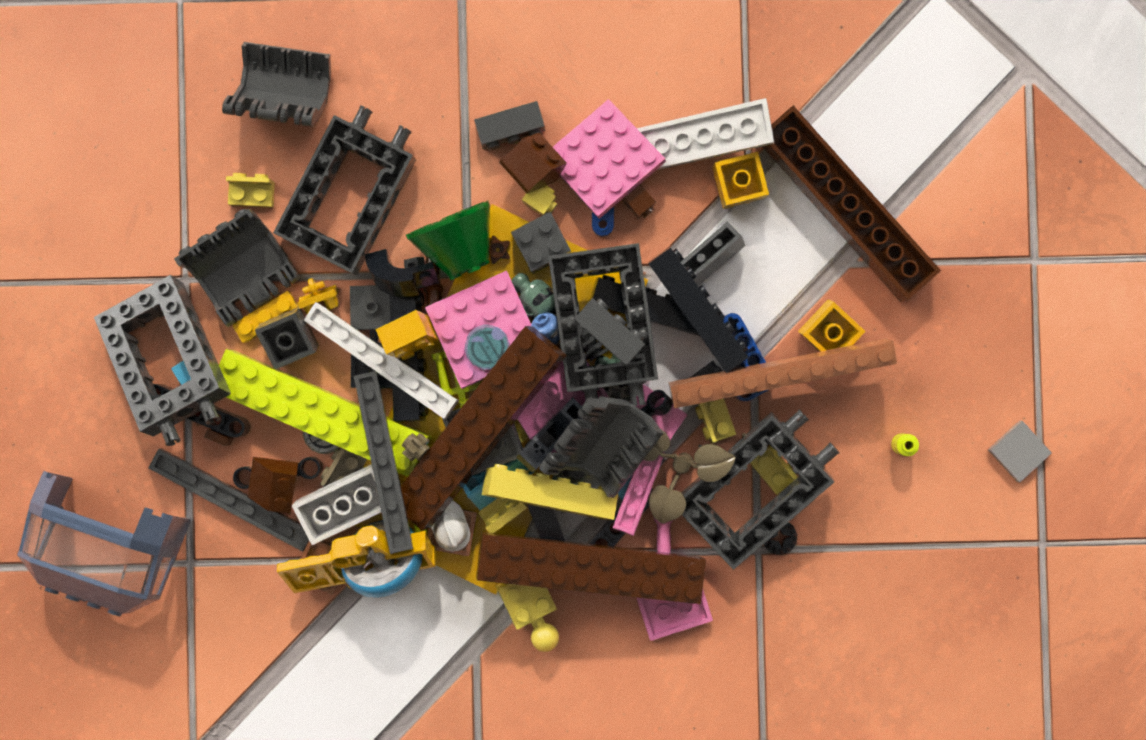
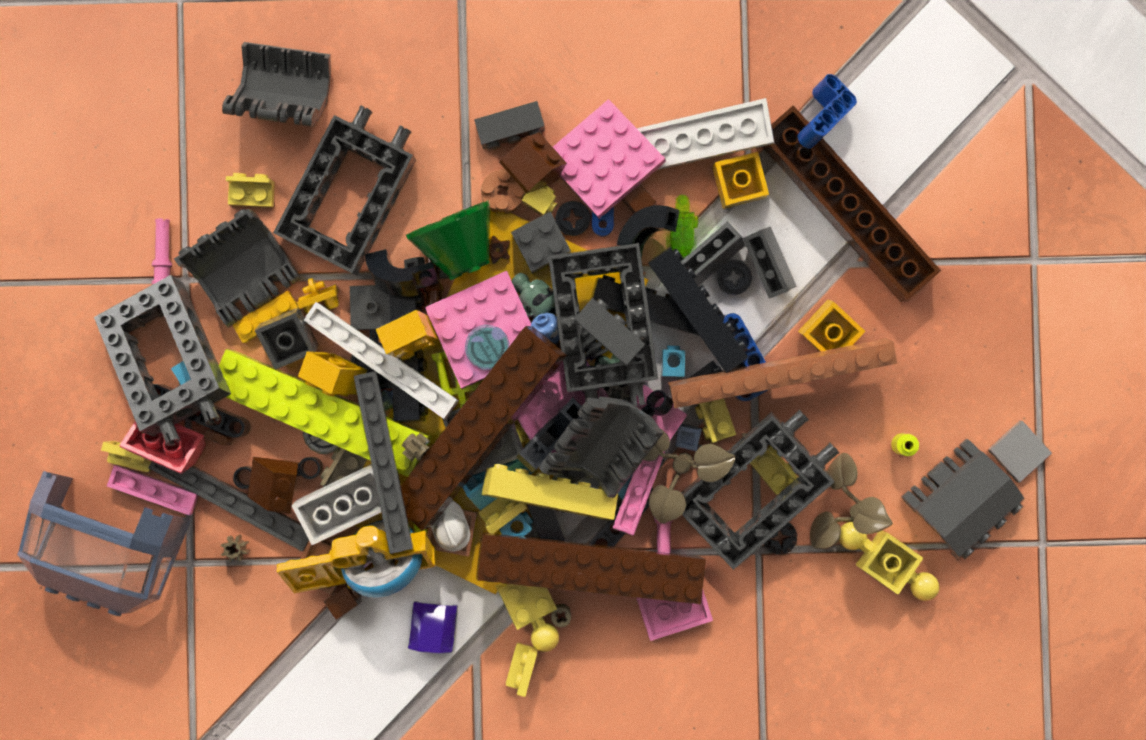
none -> light yellow bracket [101,441,152,472]
none -> bright pink plate [107,465,199,515]
none -> coral slope [119,421,206,474]
none -> bright pink pin [151,218,172,285]
none -> dark tan gear [221,535,250,562]
none -> yellow brick [298,351,367,397]
none -> reddish brown brick [324,585,362,620]
none -> sand blue plate [381,390,393,411]
none -> dark purple slope [408,601,458,653]
none -> nougat plate [481,169,525,214]
none -> medium azure brick [499,512,533,537]
none -> light yellow bracket [506,643,538,697]
none -> dark tan bush [551,604,571,627]
none -> black gear [555,201,590,236]
none -> black arch [617,205,680,258]
none -> medium azure brick [661,346,685,377]
none -> clear neon green hinge [670,194,698,256]
none -> sand blue plate [675,424,702,451]
none -> black gear [717,260,752,295]
none -> dark grey brick [743,226,797,299]
none -> blue beam [798,74,857,149]
none -> dark tan plant [810,452,893,549]
none -> light yellow brick [839,522,939,601]
none -> dark grey hinge [901,439,1025,560]

